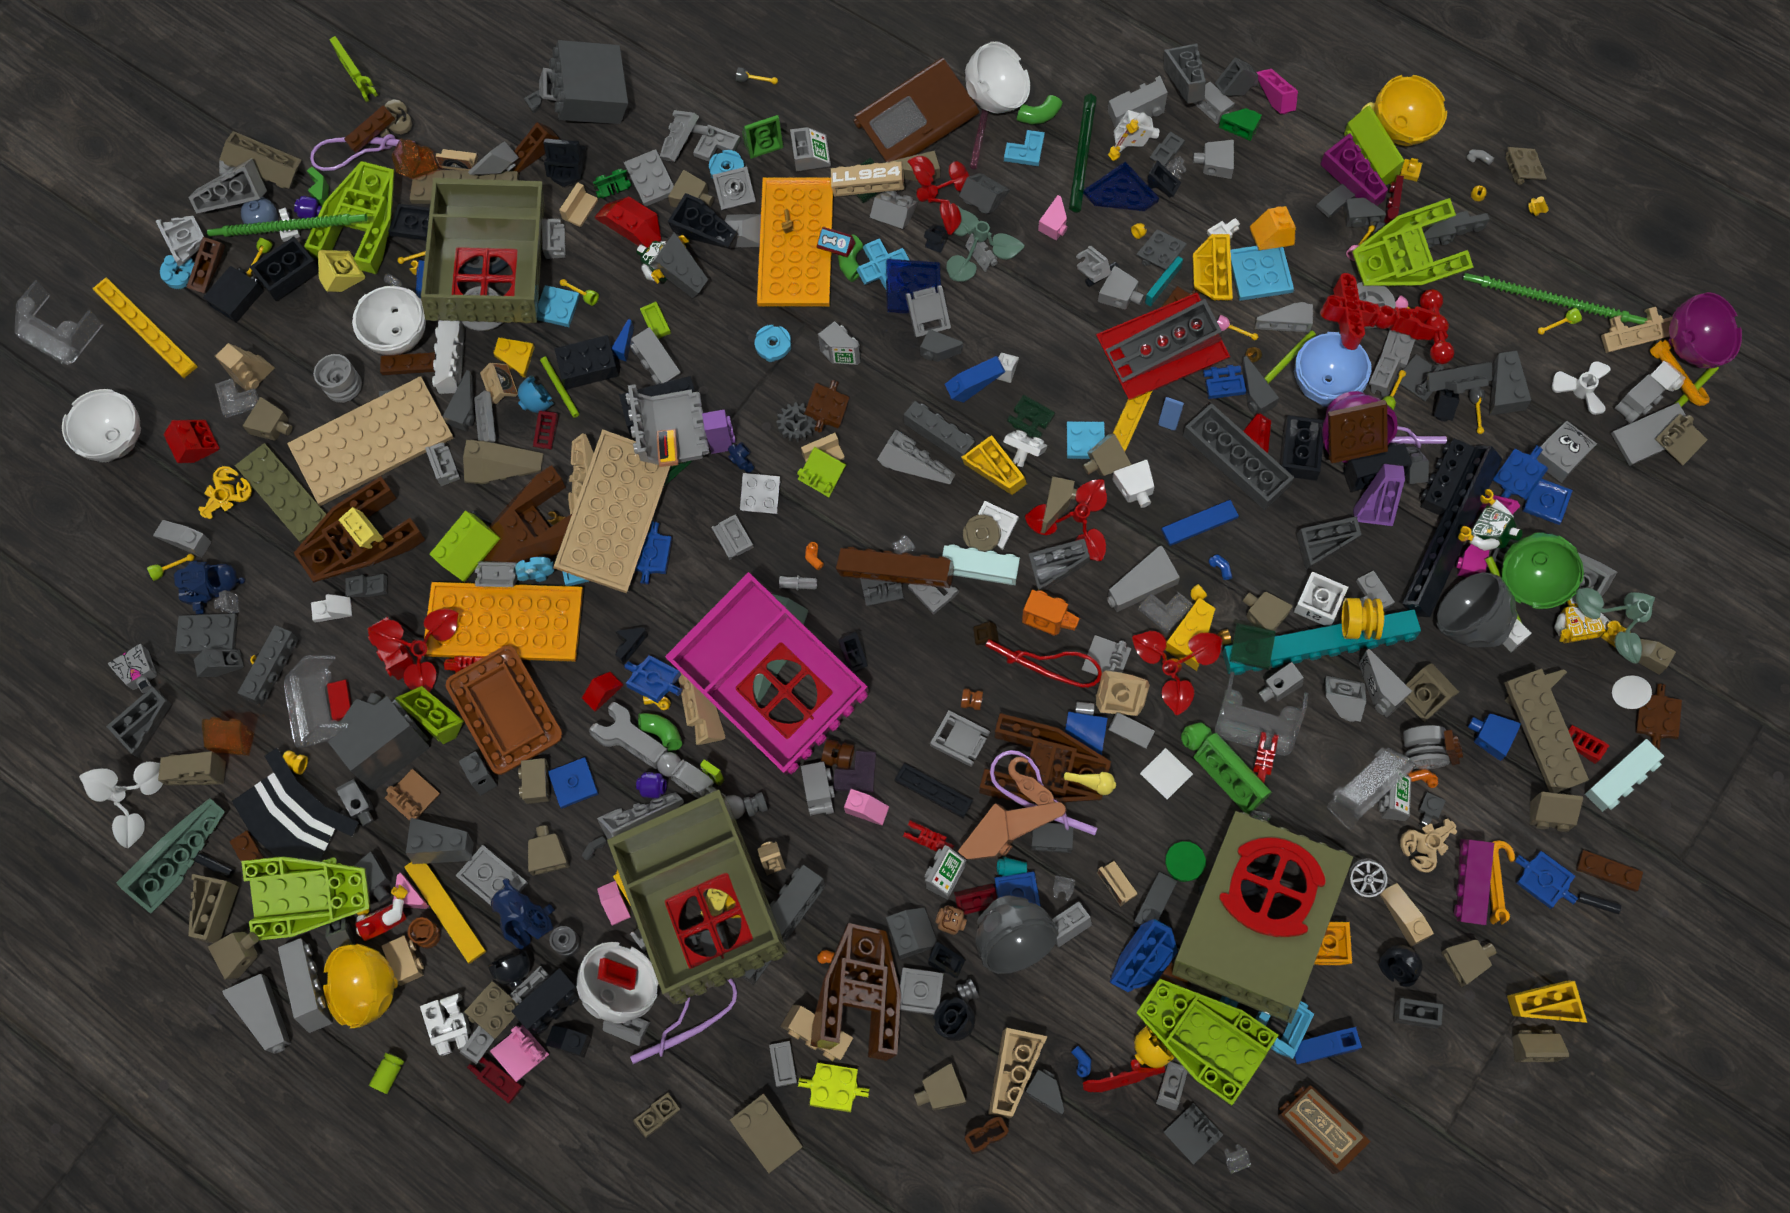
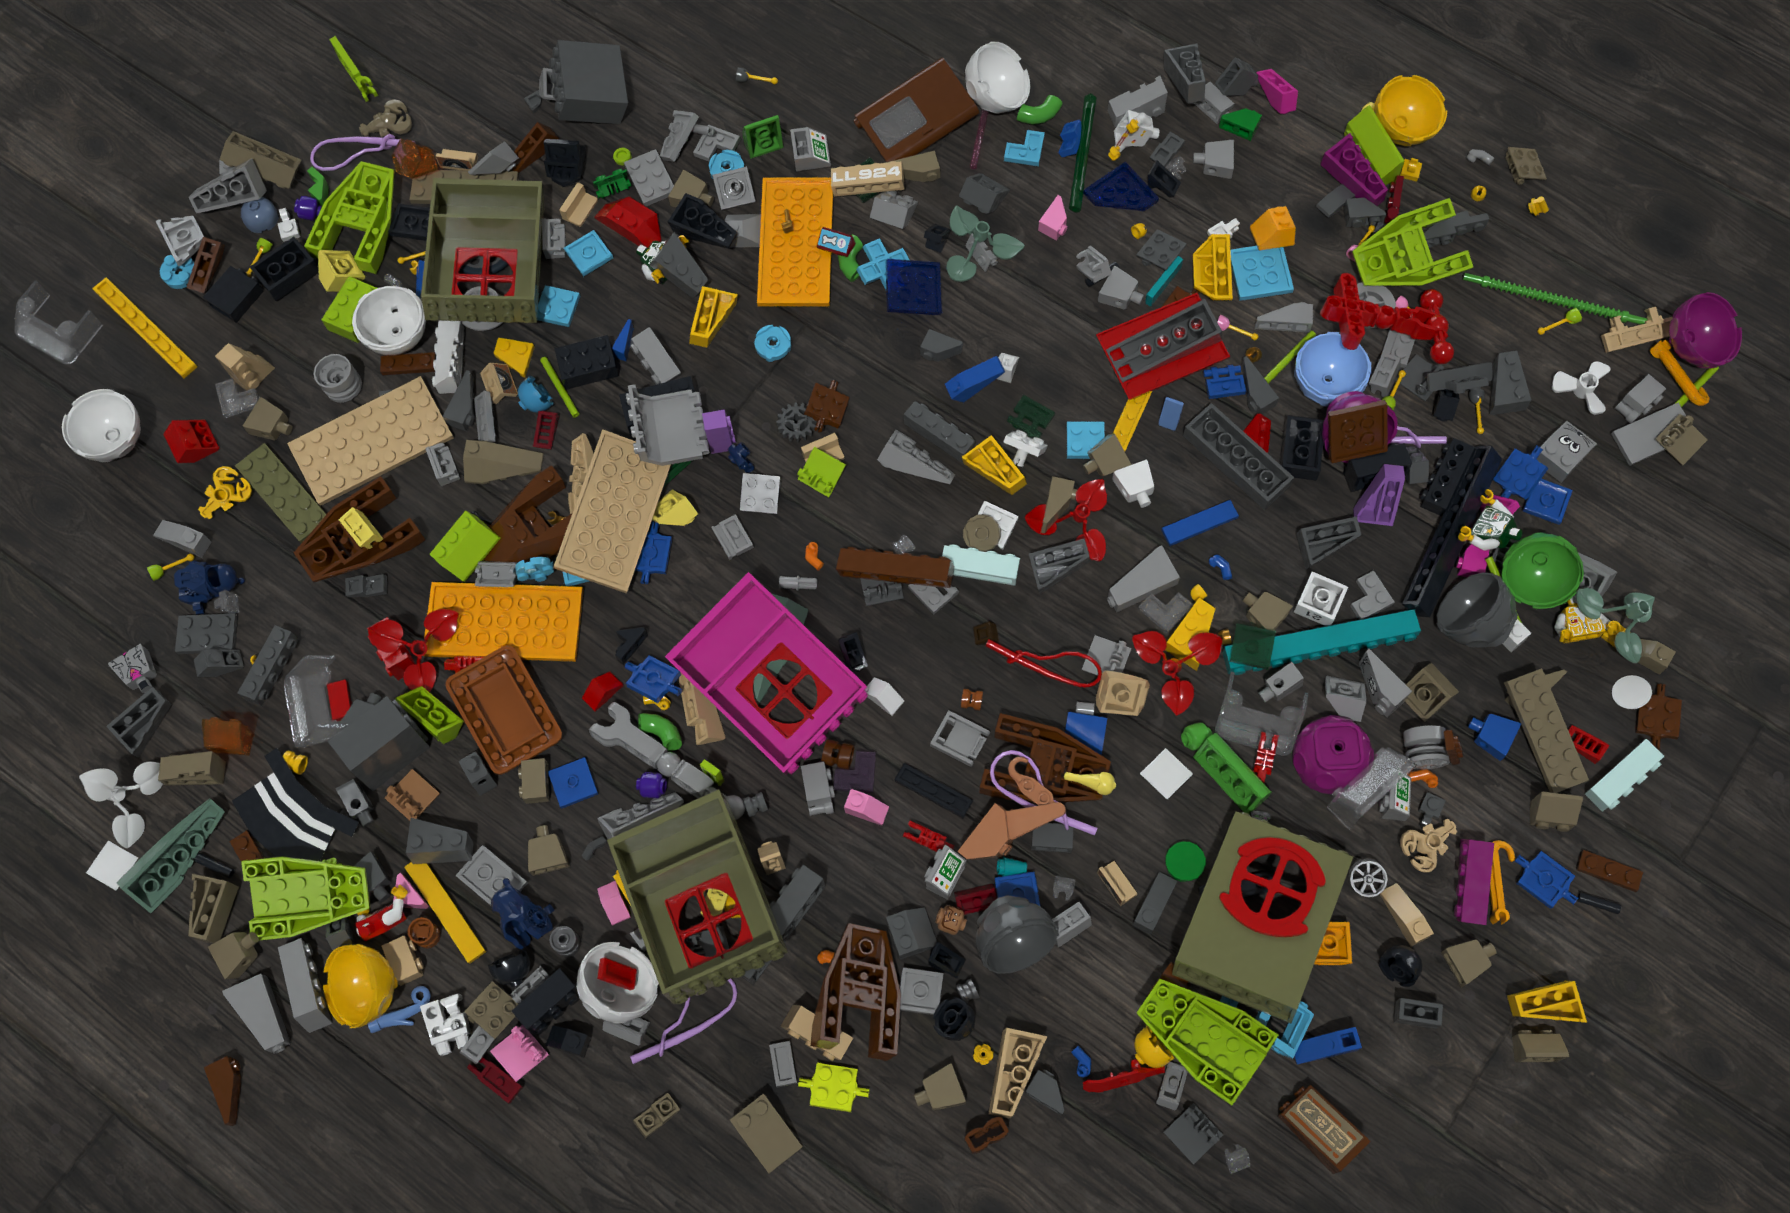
bright green hose [207,214,368,237] -> none
white slope [311,594,352,623] -> none
reddish brown plate [344,105,395,153] -> none
lime piece [368,1053,404,1094] -> none
lime hinge [560,279,599,306] -> none
lime tile [640,302,671,339] -> none
slope [657,429,678,467] -> none
light grey slope [818,321,860,365] -> none
light grey container [906,285,951,337] -> none
red plant [907,156,969,235] -> none
orange hinge [1022,590,1080,636] -> none
light grey slope [1108,712,1155,749] -> none
blue wedge [1110,919,1178,992] -> none
yellow wheel [1341,598,1384,640] -> none
white brick [1651,361,1686,392] -> none
none -> white sticker [86,841,138,890]
none -> reddish brown slope [204,1056,241,1126]
none -> lime brick [321,276,377,343]
none -> medium blue plant [368,986,430,1033]
none -> medium azure plate [564,230,613,277]
none -> lime tile [613,148,632,165]
none -> light yellow slope [652,490,698,526]
none -> yellow wedge [689,286,738,348]
none -> white slope [867,677,904,716]
none -> yellow plate [973,1044,994,1065]
none -> blue slope [1058,120,1081,157]
none -> magenta rock [1292,715,1374,795]

